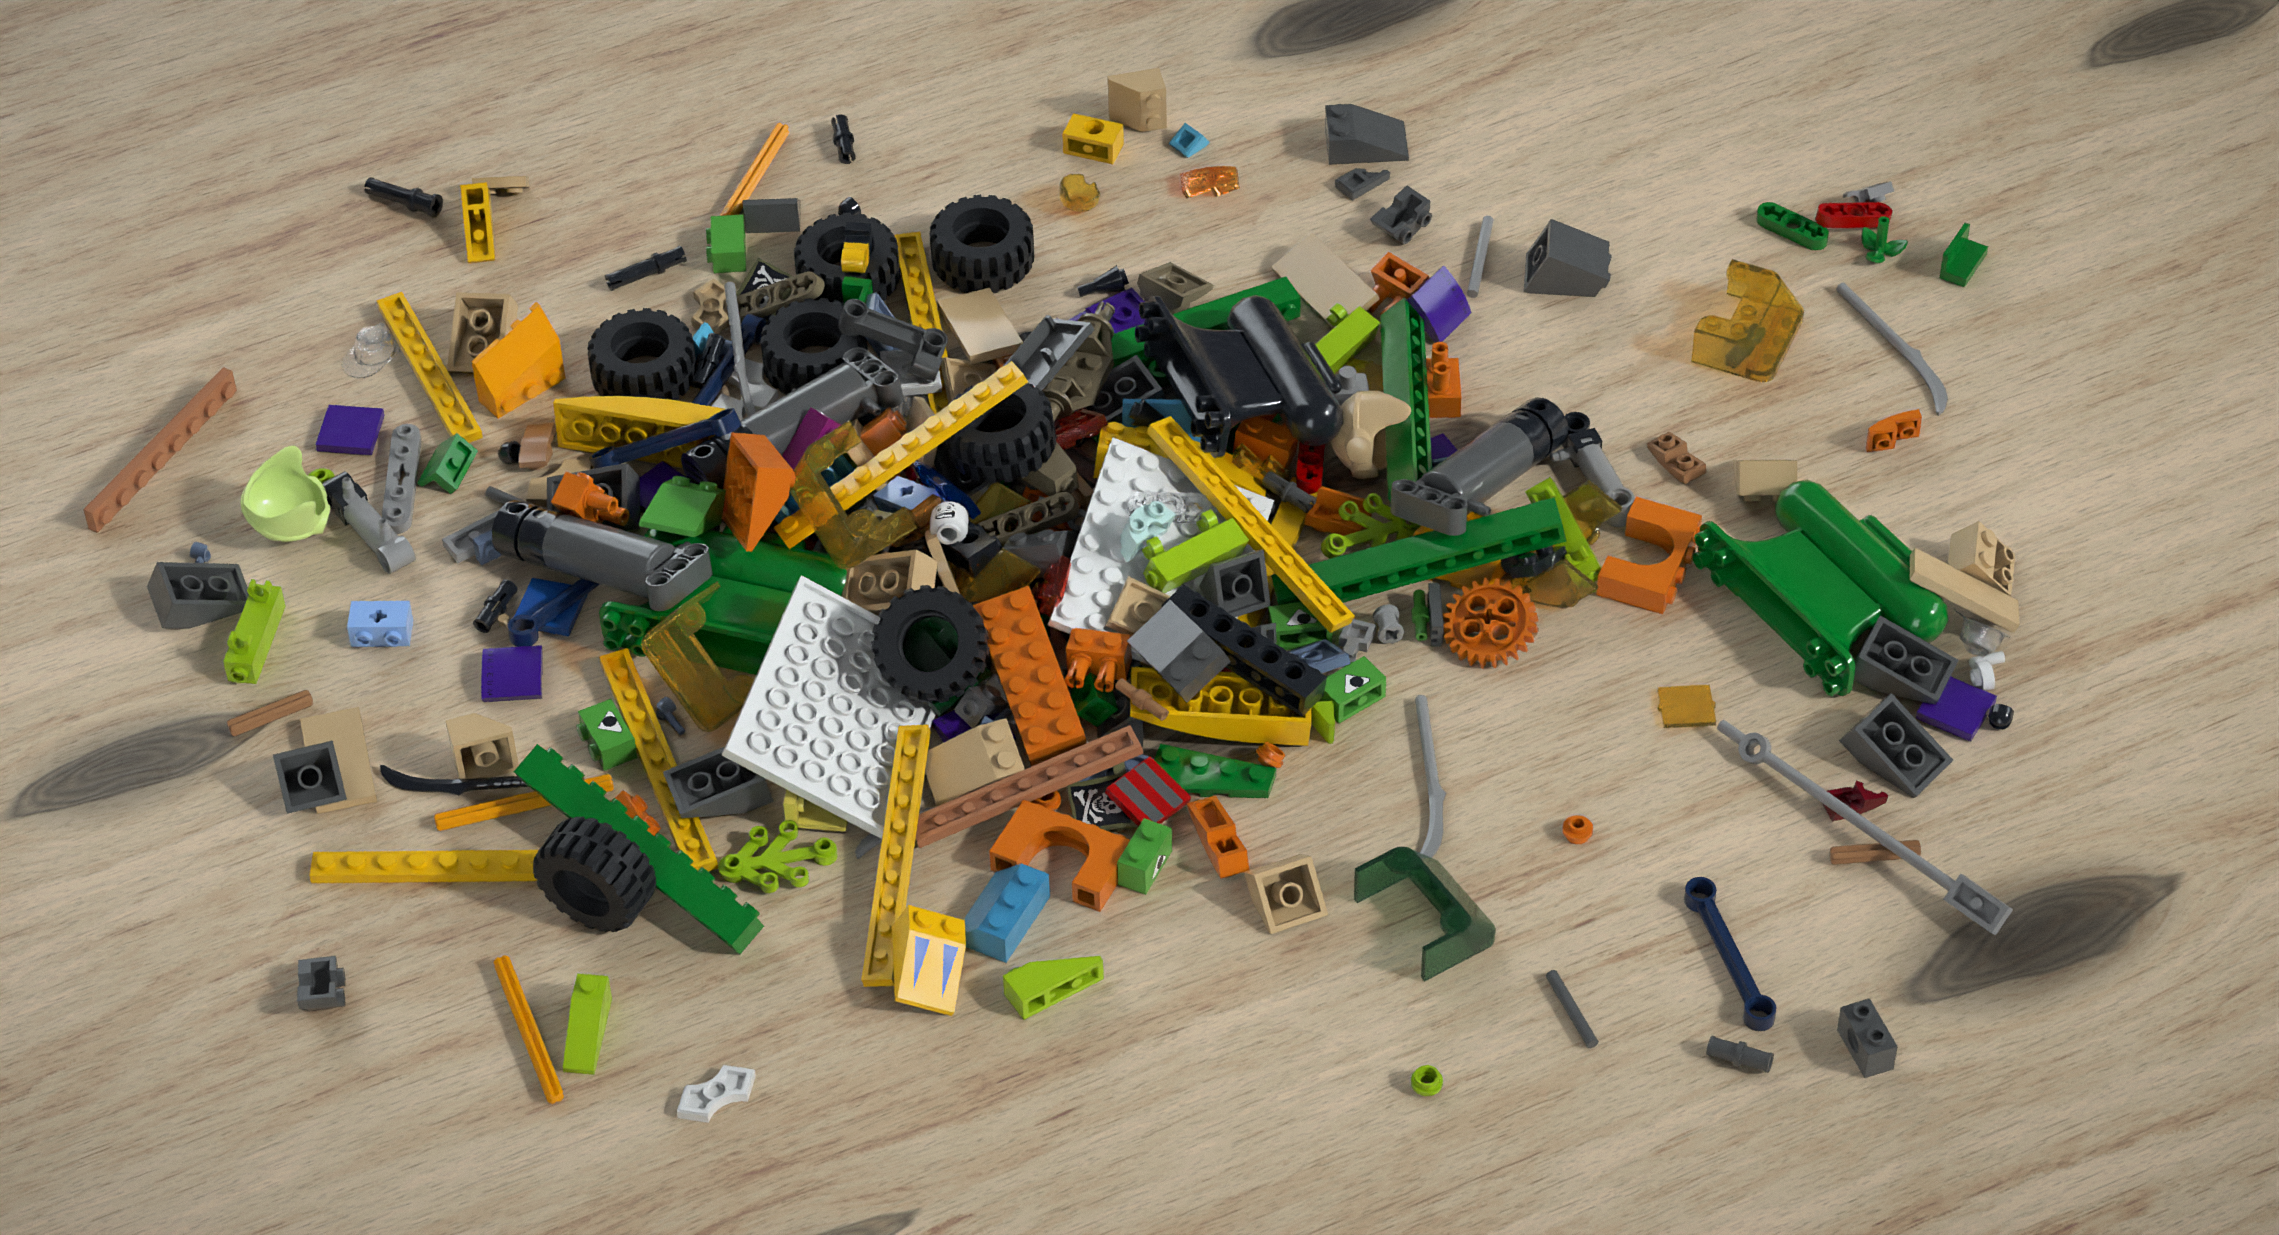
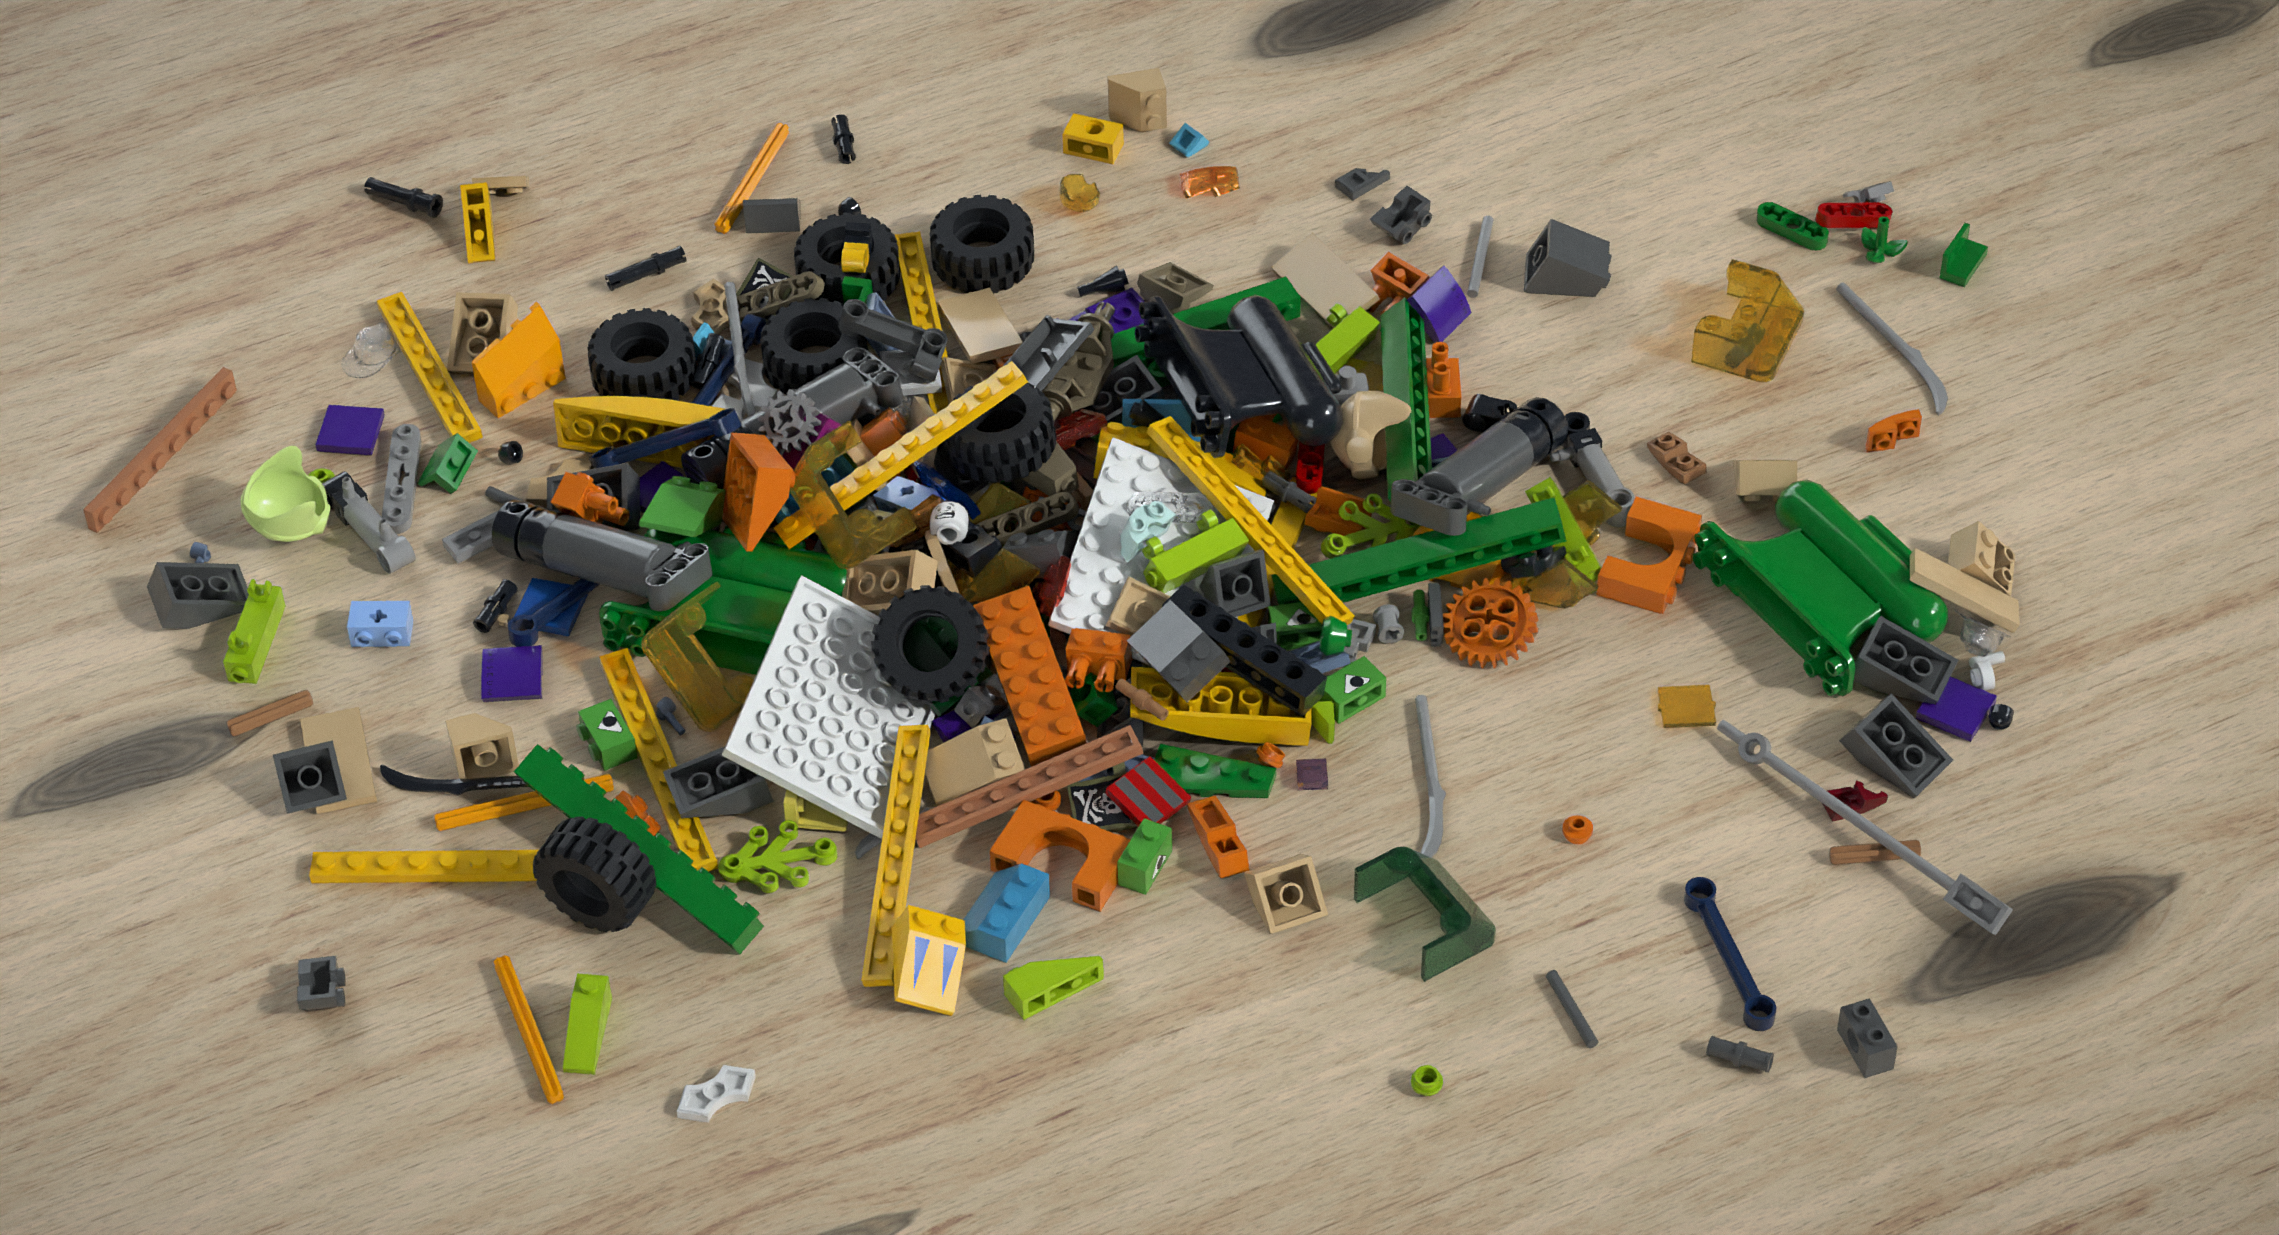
sand blue plate [473,529,502,565] -> none
medium nougat slope [518,422,557,470] -> none
bright green brick [706,214,746,273] -> none
dark grey slope [1325,104,1409,165] -> none
none -> light grey gear [757,389,821,453]
none -> clear purple tile [1296,758,1328,790]
none -> green cone [1320,616,1352,656]
none -> black piece [1462,394,1517,432]

